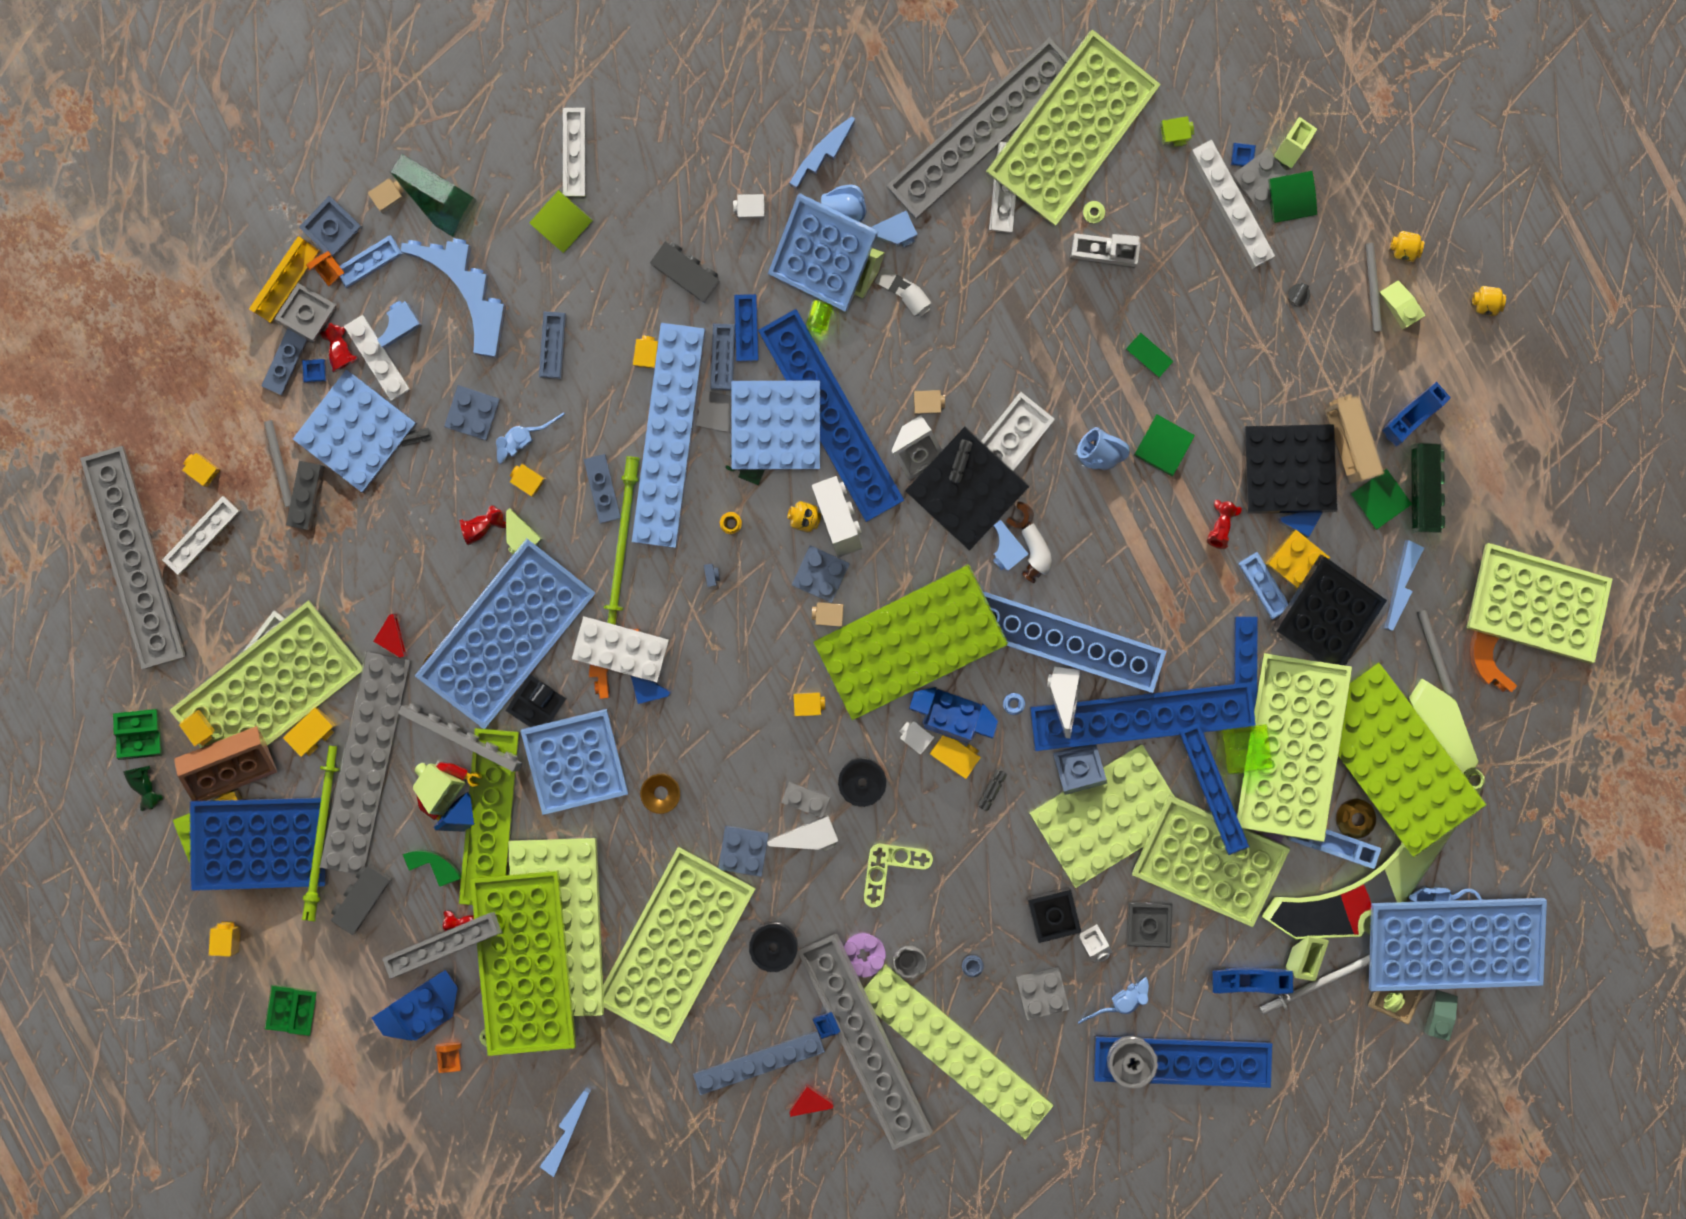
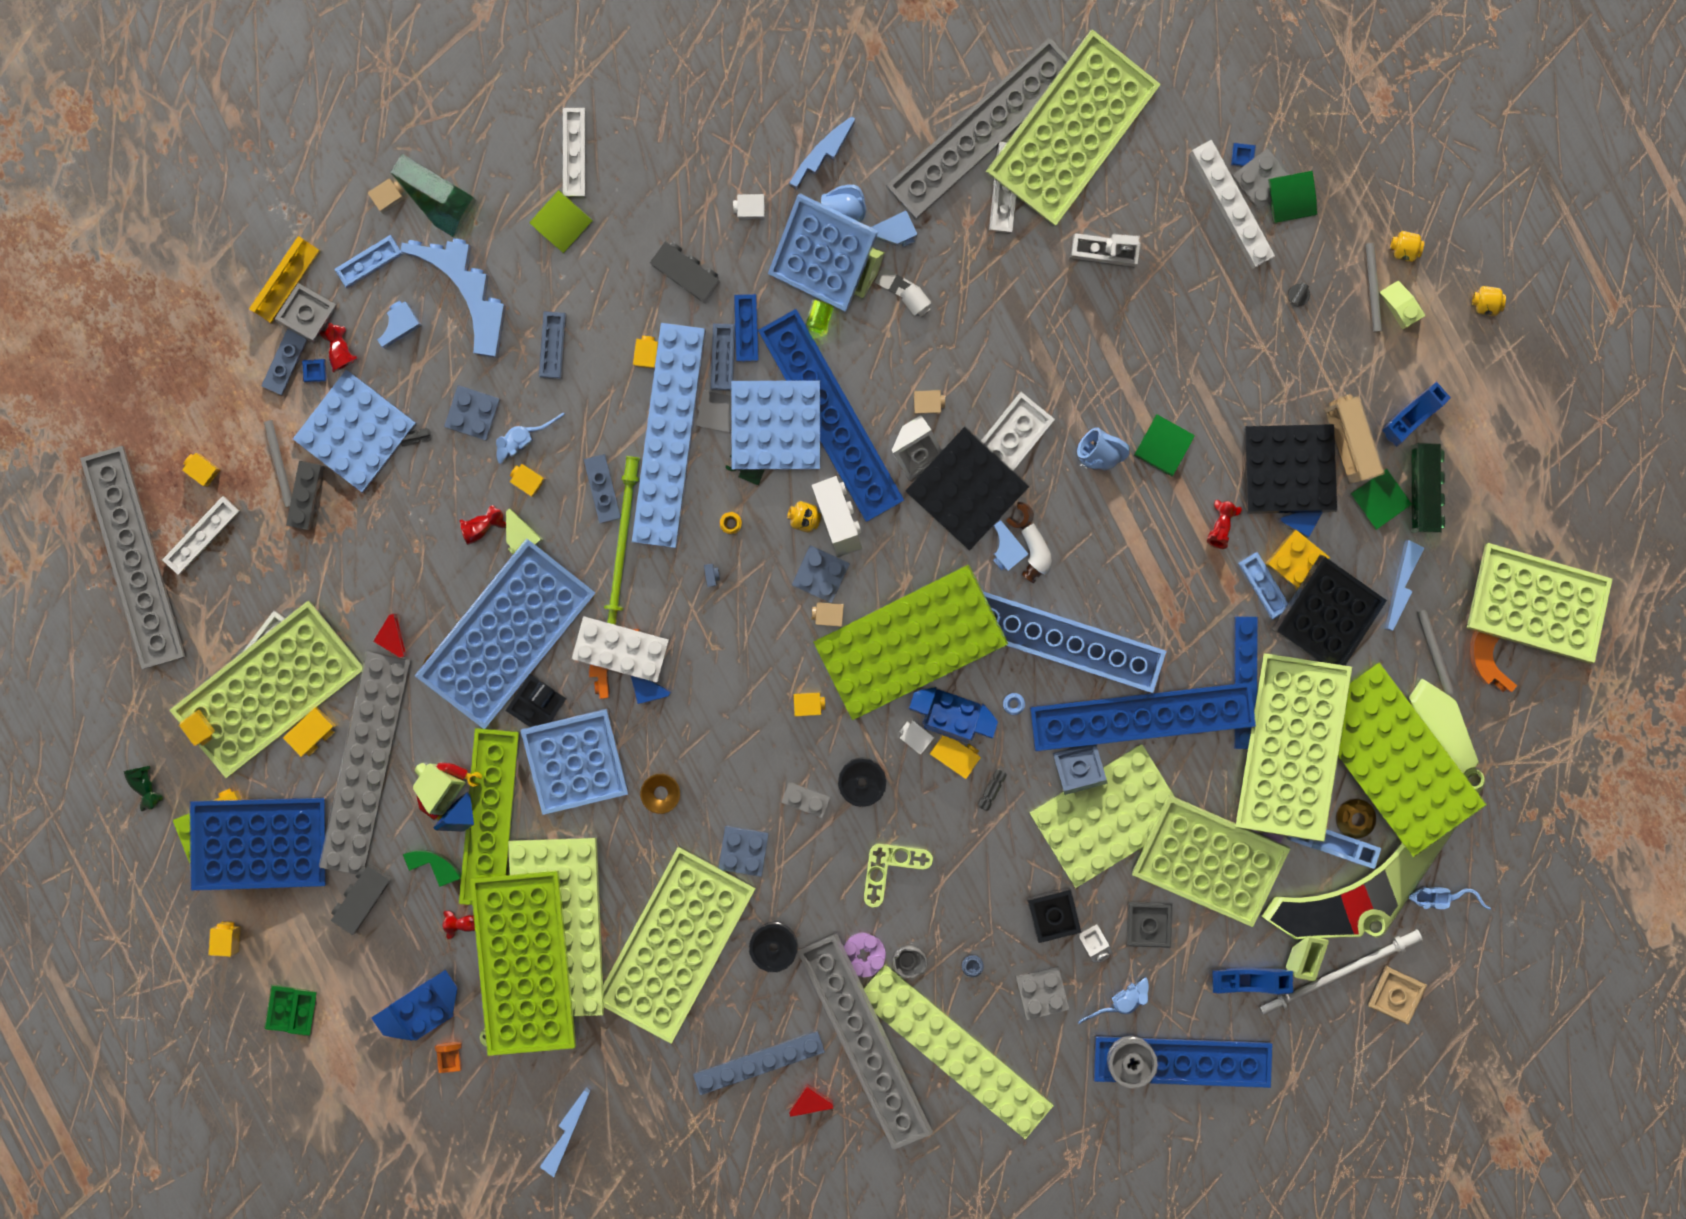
green slope [113,709,162,760] -> none
nougat slope [174,726,277,801] -> none
sand blue plate [299,196,362,257] -> none
lime bar [301,745,340,921] -> none
orange tile [306,251,344,287] -> none
white plate [344,315,410,401] -> none
light grey plate [382,912,502,979] -> none
light grey plate [398,703,523,771] -> none
white slope [767,815,839,851] -> none
blue tile [813,1012,841,1039] -> none
dark grey axle [949,440,973,483] -> none
white slope [1047,666,1081,739] -> none
yellowish green plate [1083,201,1105,223] -> none
green tile [1125,332,1173,378] -> none
lime brick [1160,116,1194,147] -> none
blue tile [1179,723,1249,855] -> none
clear neon green plate [1223,724,1273,775] -> none
yellowish green slope [1273,117,1317,169] -> none
light blue plate [1369,898,1547,991] -> none
yellowish green plate [1384,992,1405,1012] -> none
sand green slope [1423,990,1458,1041] -> none

